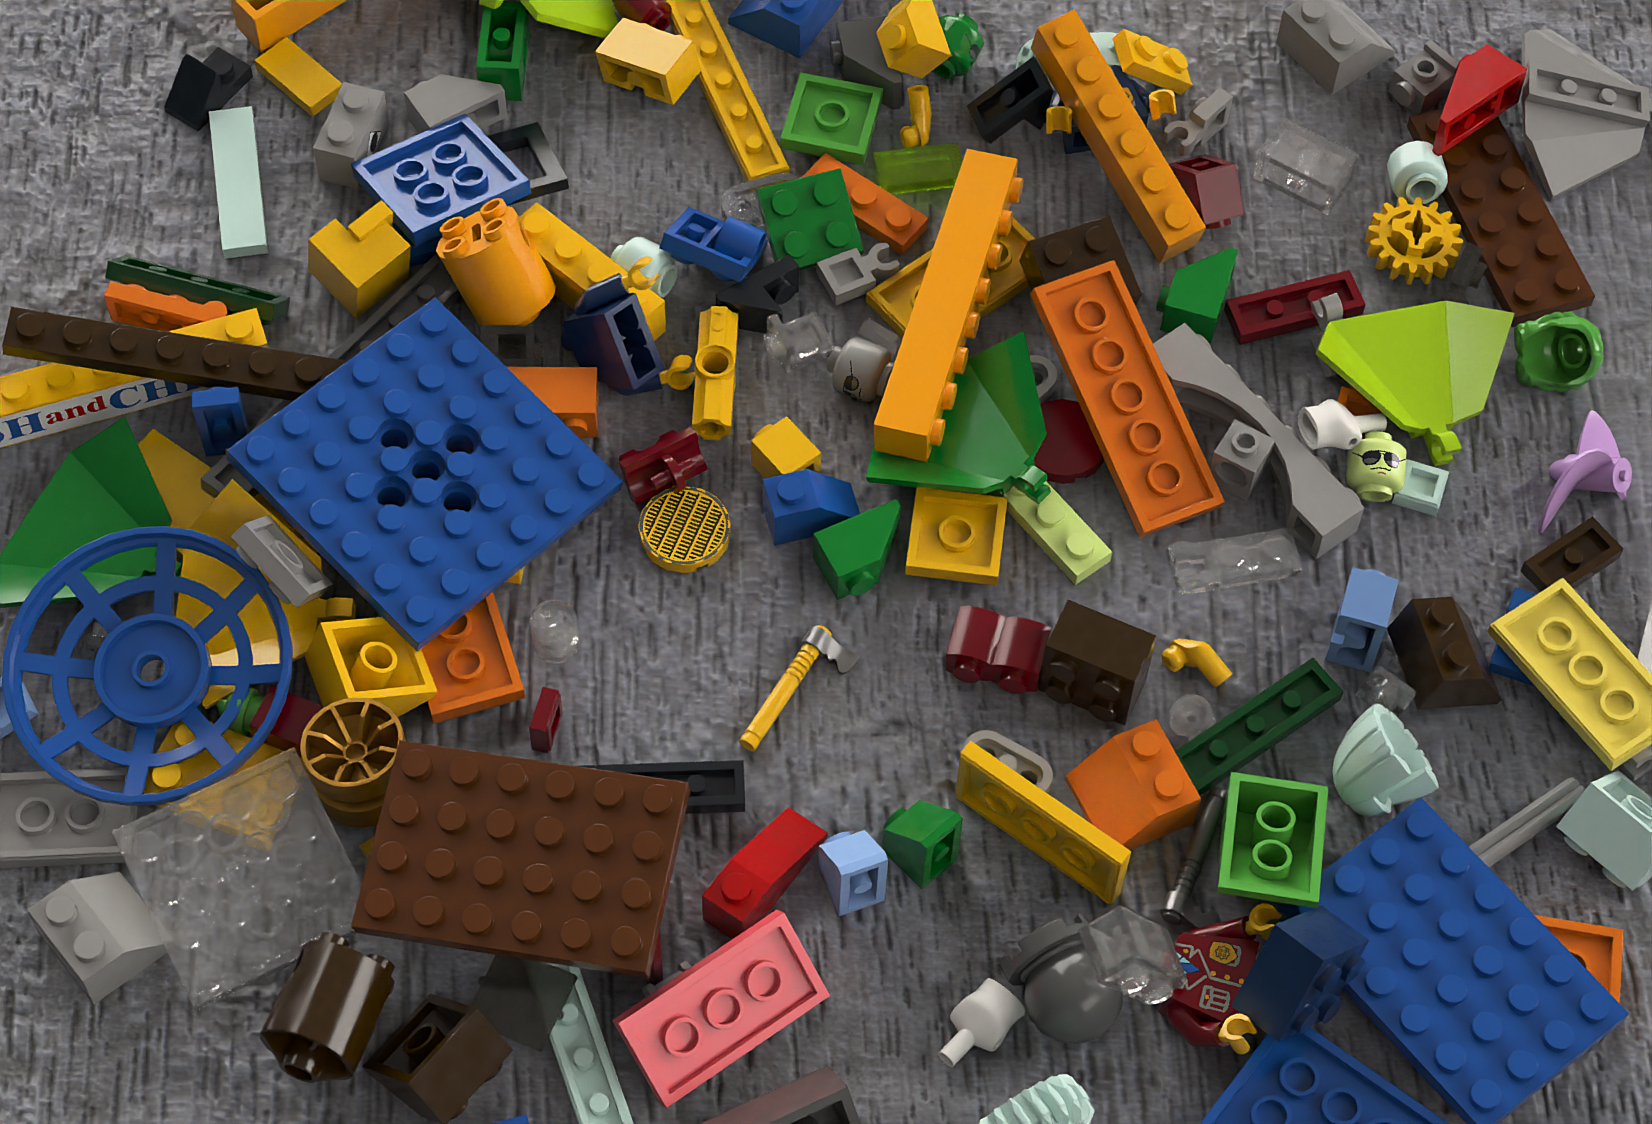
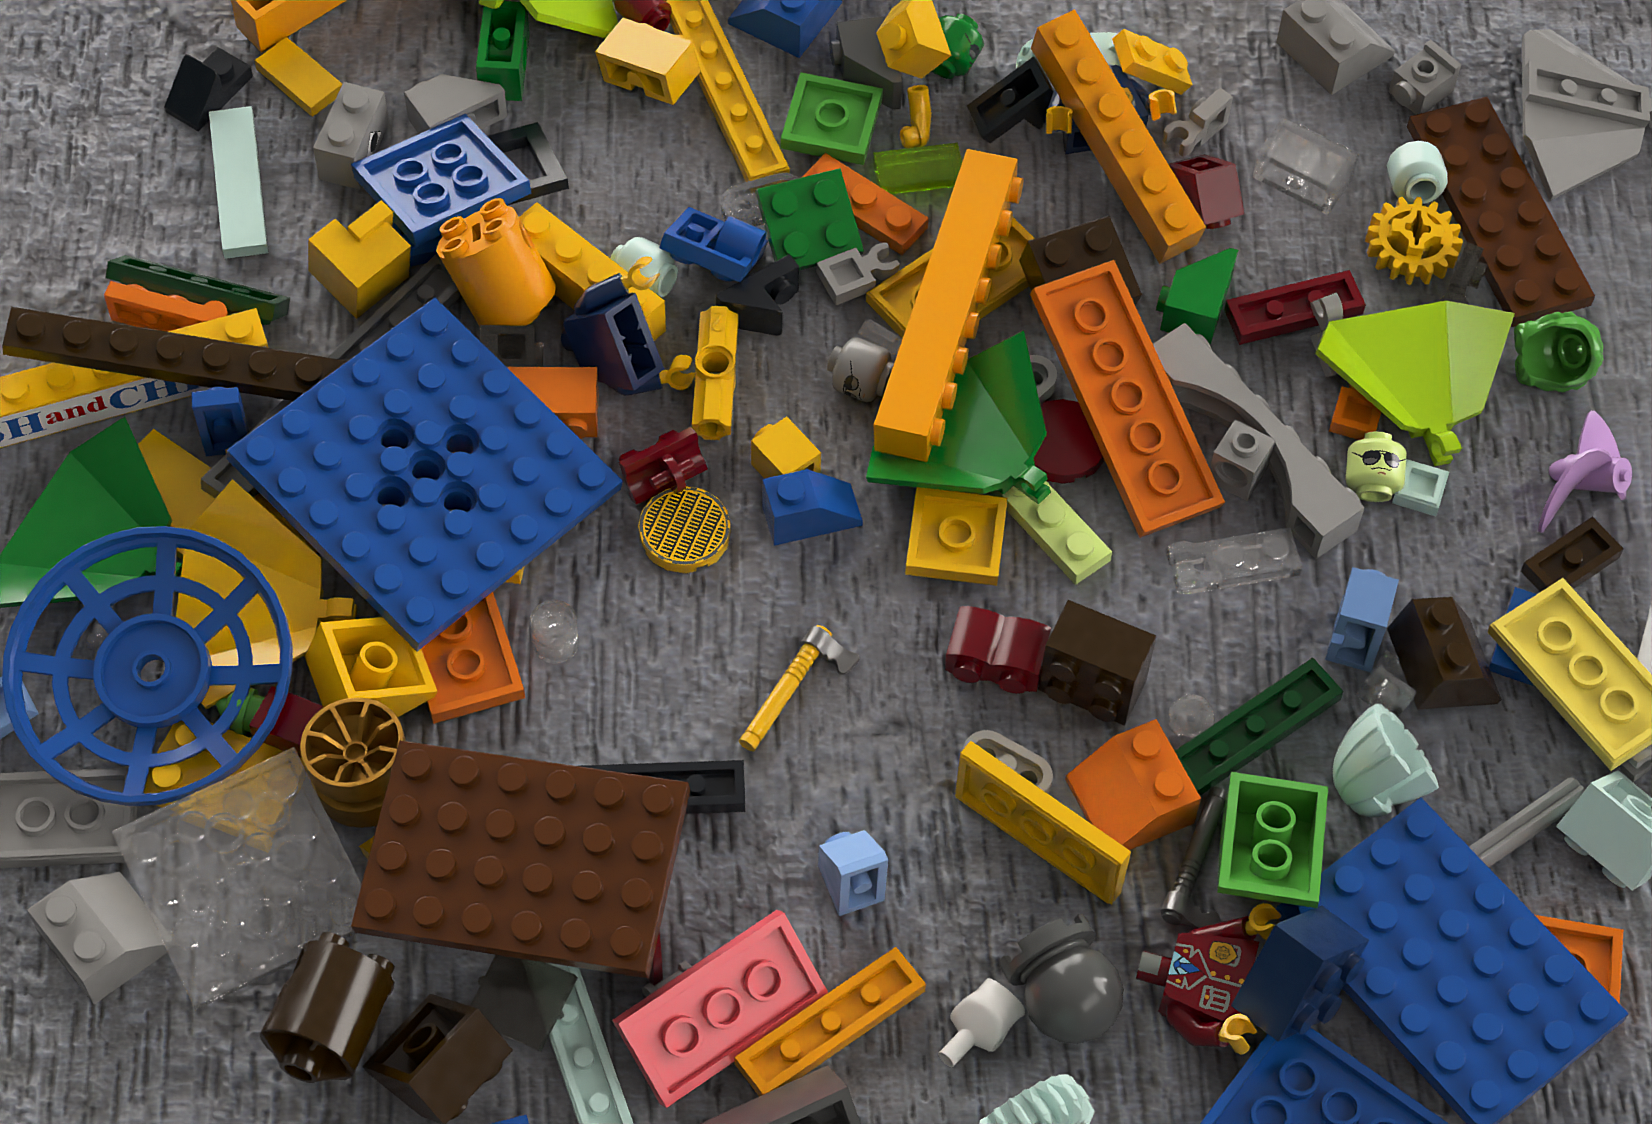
light grey plate [231,515,333,608] -> none
dark red tile [529,687,563,753] -> none
red slope [702,807,828,939] -> none
clear bracket [763,312,835,374] -> none
green slope [813,499,901,600] -> none
green slope [882,800,963,889] -> none
clear brick [1078,906,1188,1005] -> none
yellow arm [1161,638,1233,688] -> none
white piece [1298,399,1387,450] -> none
red slope [1432,44,1527,156] -> none
none -> light orange plate [734,947,926,1096]

